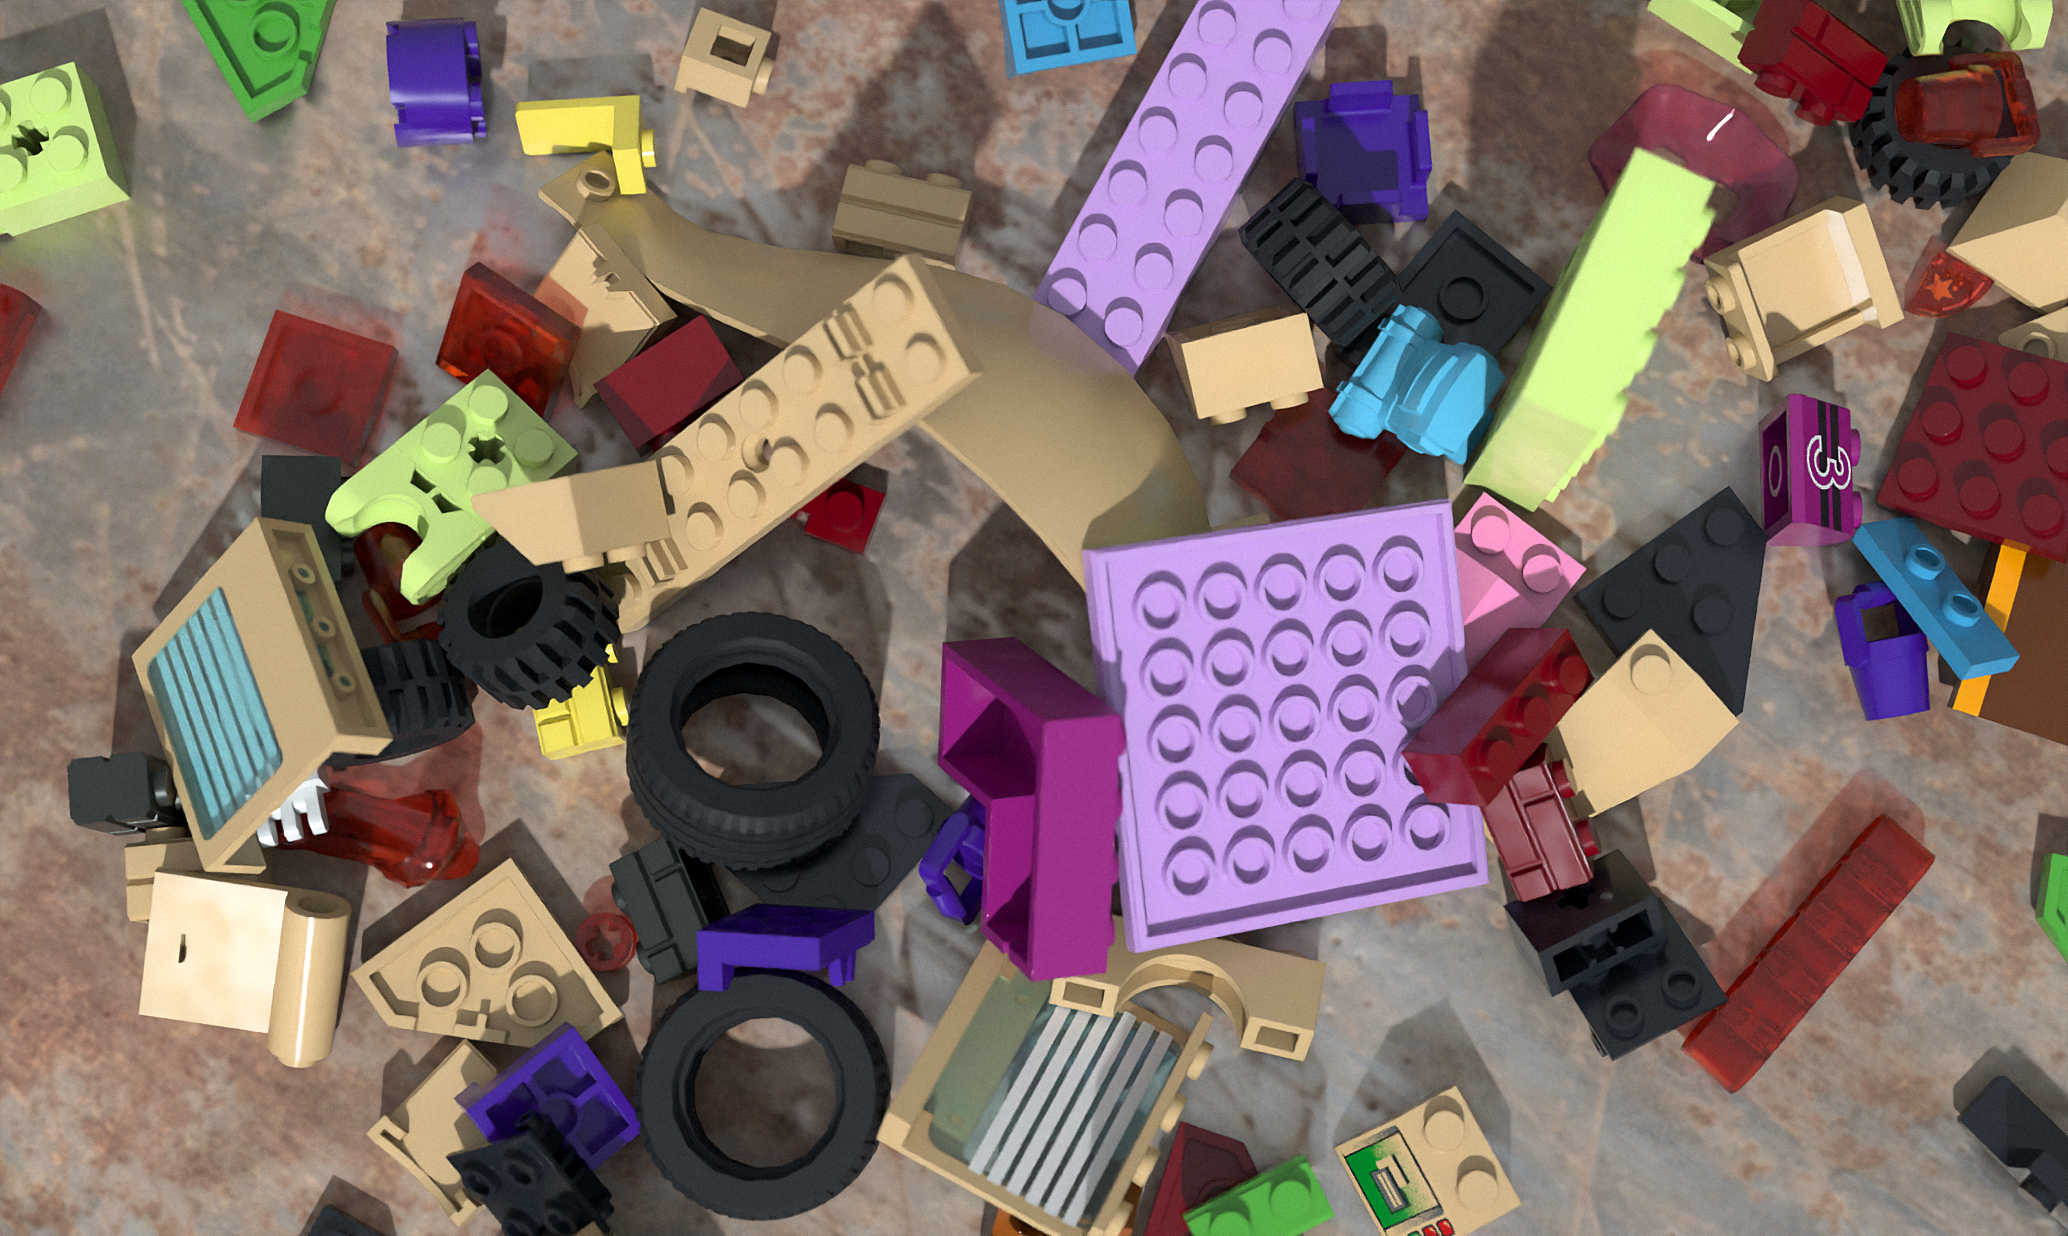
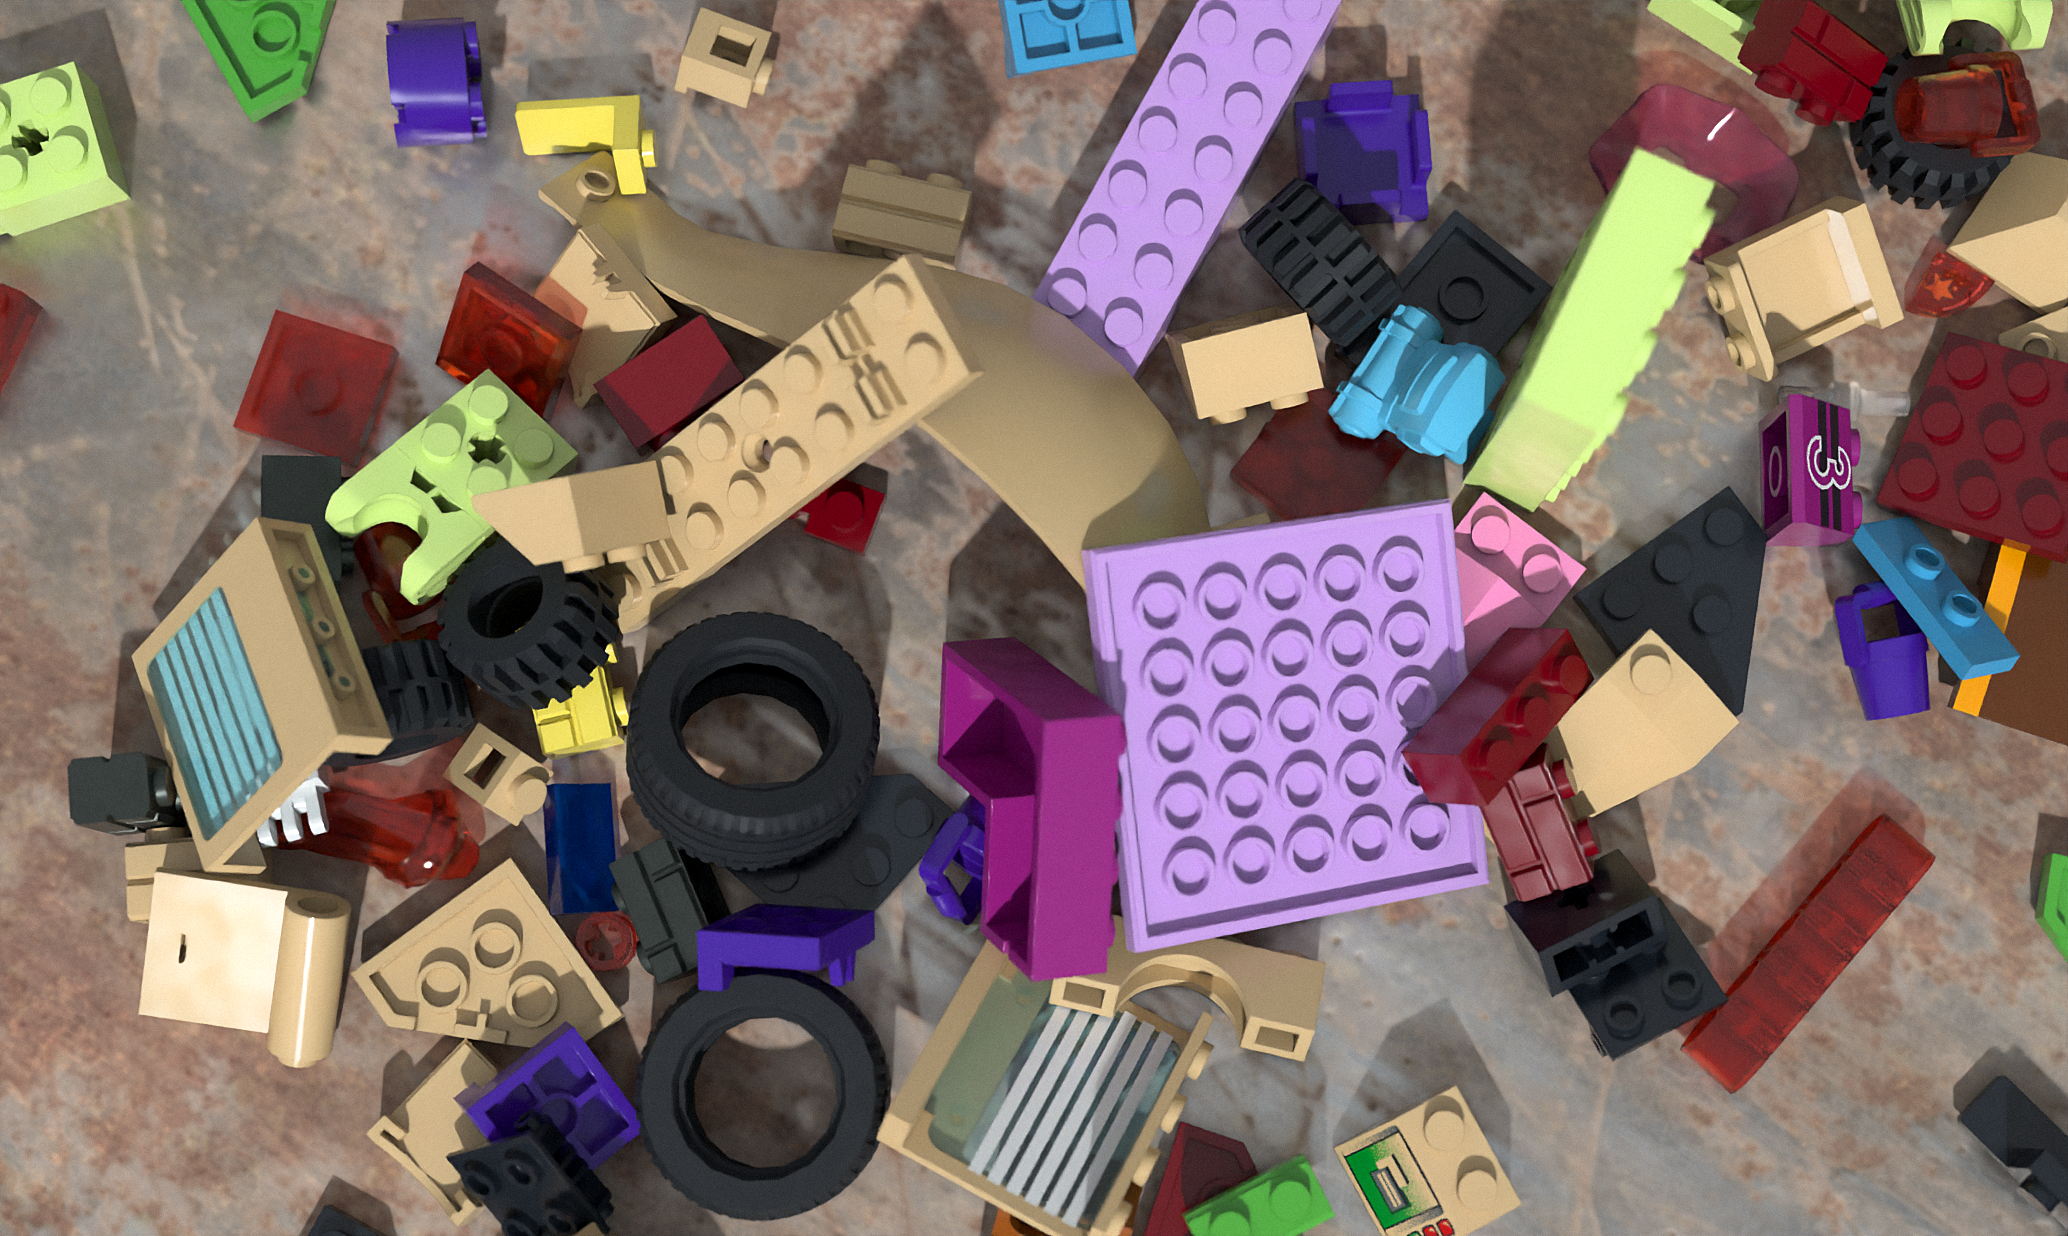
none -> tan brick [442,723,554,827]
none -> clear blue tile [543,783,619,916]
none -> clear bar [1777,382,1910,421]

